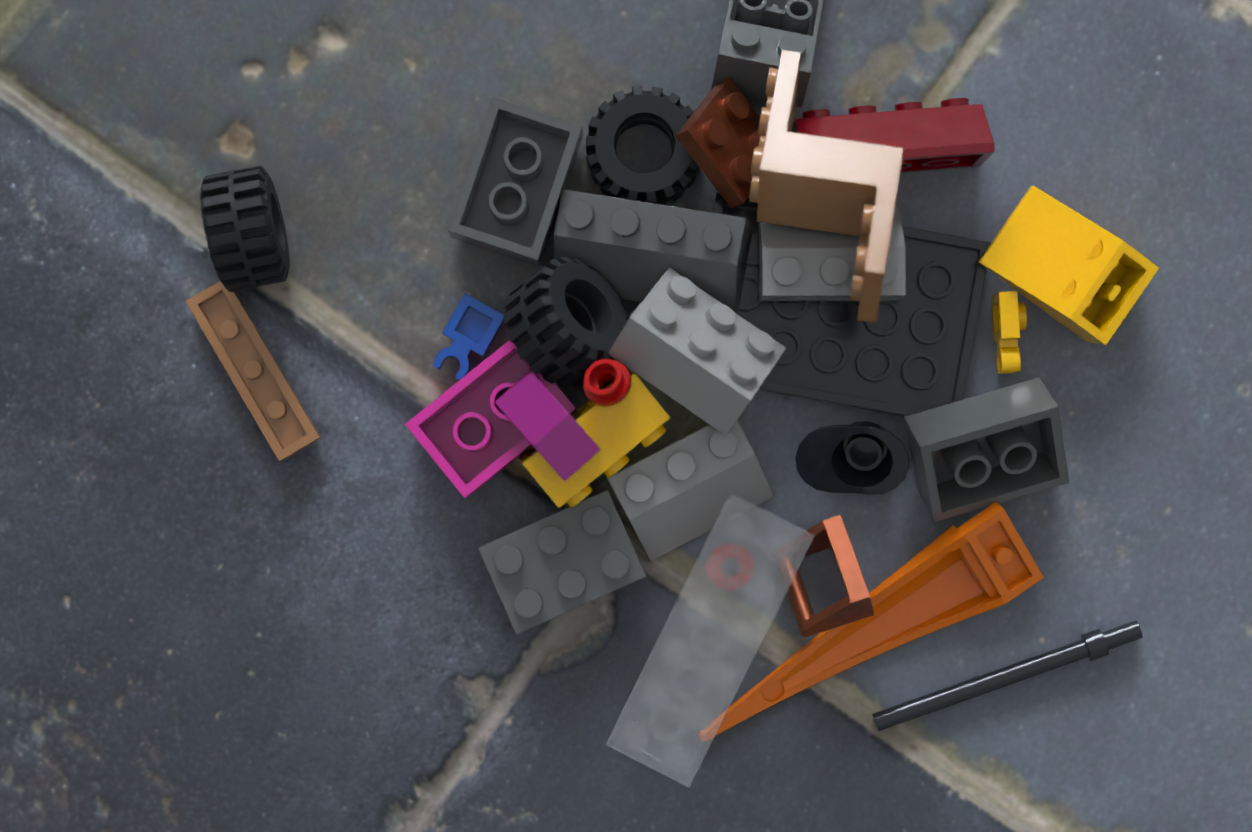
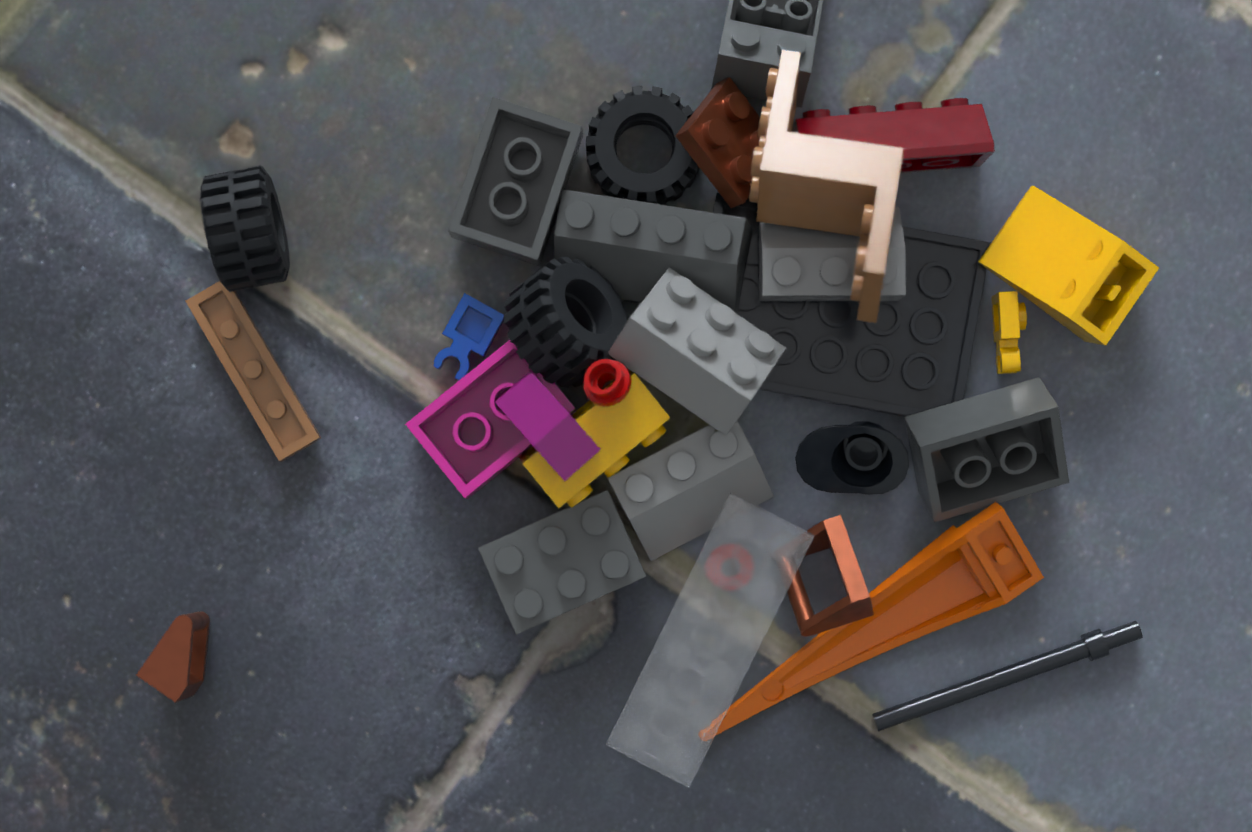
none -> copper tile [136,612,210,703]

